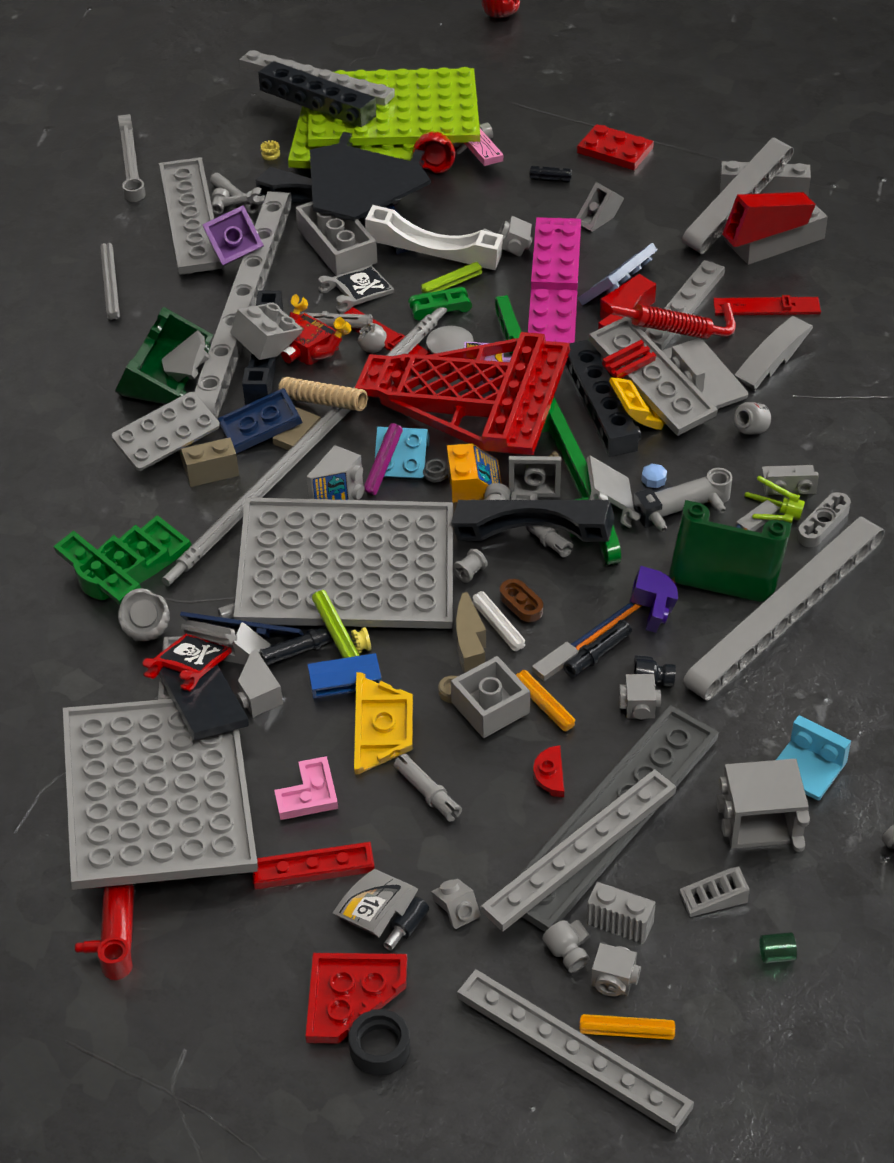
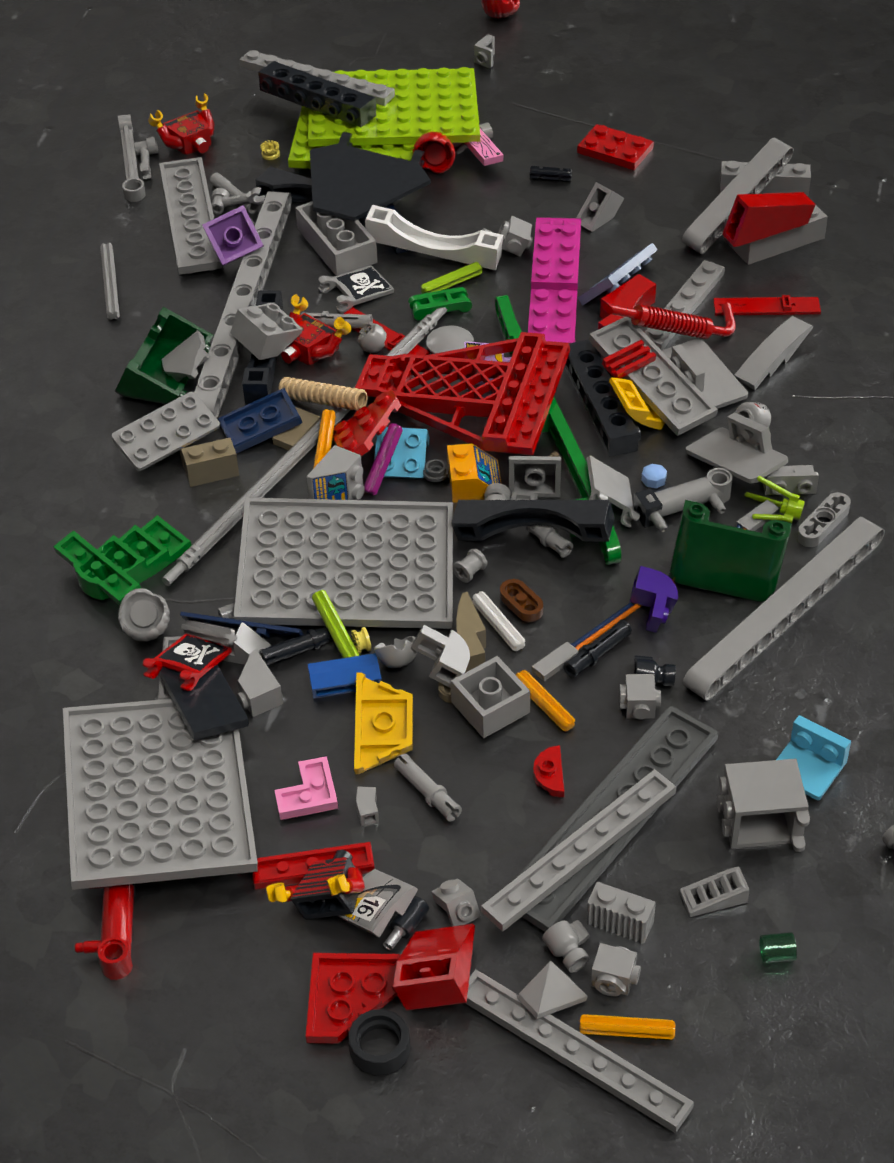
none -> light grey brick [134,136,159,180]
none -> red torso [148,93,214,155]
none -> torso [266,850,365,920]
none -> light orange axle [313,409,336,469]
none -> red plate [333,390,401,456]
none -> light grey piece [356,787,379,827]
none -> light grey hair [374,636,418,668]
none -> red slope [393,923,475,1010]
none -> light grey brick [411,625,470,688]
none -> light grey bracket [474,34,495,68]
none -> light grey slope [518,961,588,1019]
none -> light grey bracket [686,412,788,483]

